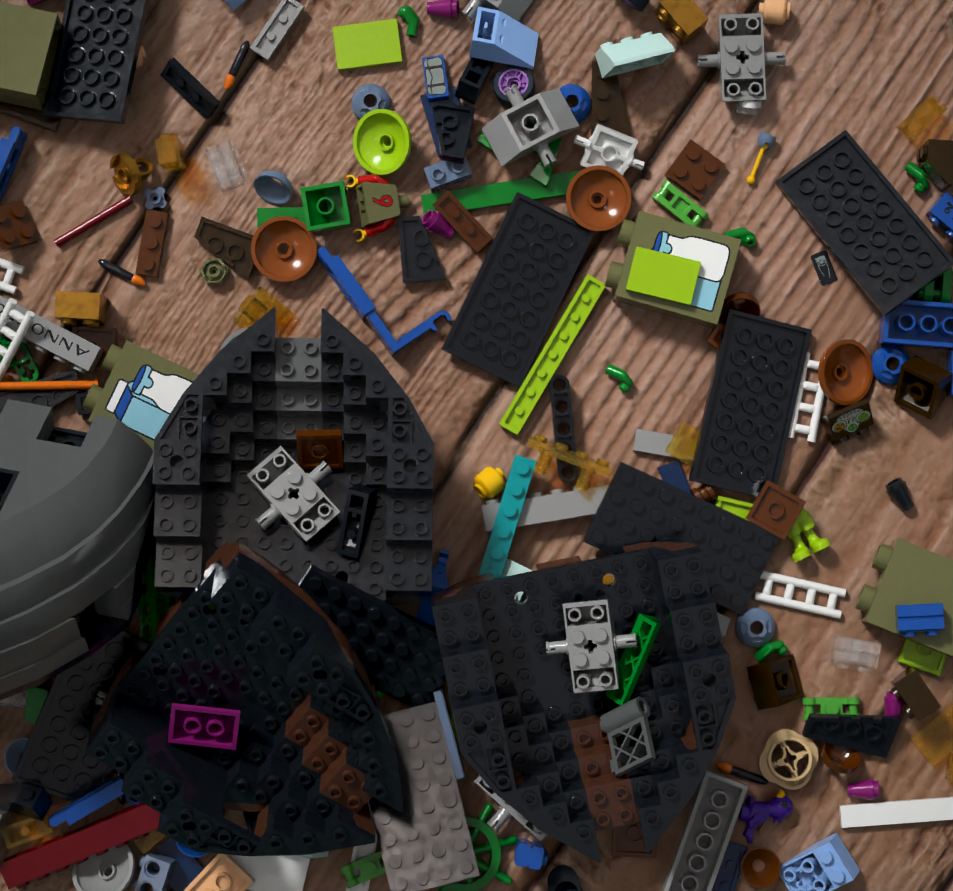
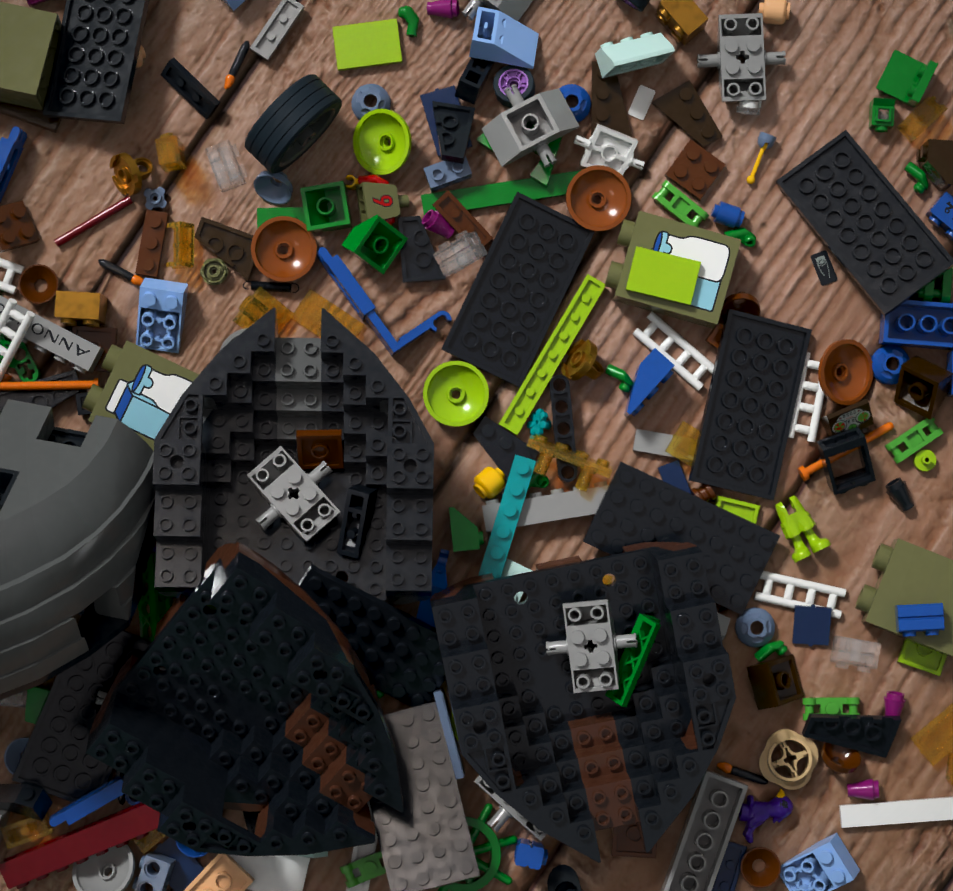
magenta slope [168,703,241,750] -> none
tile [422,55,449,101] -> none
dark grey piece [600,696,656,777] -> none
reddish brown plate [746,480,807,540] -> none
dark brown slope [891,666,941,722] -> none
none -> reddish brown piece [18,264,59,304]
none -> light blue slope [136,277,188,354]
none -> clear yellow hinge [166,221,194,269]
none -> black piece [243,281,299,293]
none -> black wheel [245,74,342,173]
none -> clear yellow piece [291,289,364,338]
none -> green slope [341,215,408,275]
none -> lime dish [423,361,489,427]
none -> clear brick [433,230,487,277]
none -> green slope [449,507,484,552]
none -> black wing [473,416,539,479]
none -> teal plant [527,409,551,436]
none -> green arm [527,473,549,491]
none -> pearl gold tile [561,339,604,381]
none -> blue slope [624,348,675,417]
none -> white sticker [628,85,655,120]
none -> white bar [633,311,714,391]
none -> dark brown wing [651,80,722,148]
none -> blue brick [711,201,745,228]
none -> dark blue piece [792,604,832,647]
none -> orange bar [797,422,894,481]
none -> black window [816,427,876,495]
none -> green window [869,98,896,132]
none -> green bracket [876,50,938,108]
none -> bright green plate [885,417,944,464]
none -> lime tile [913,449,936,472]

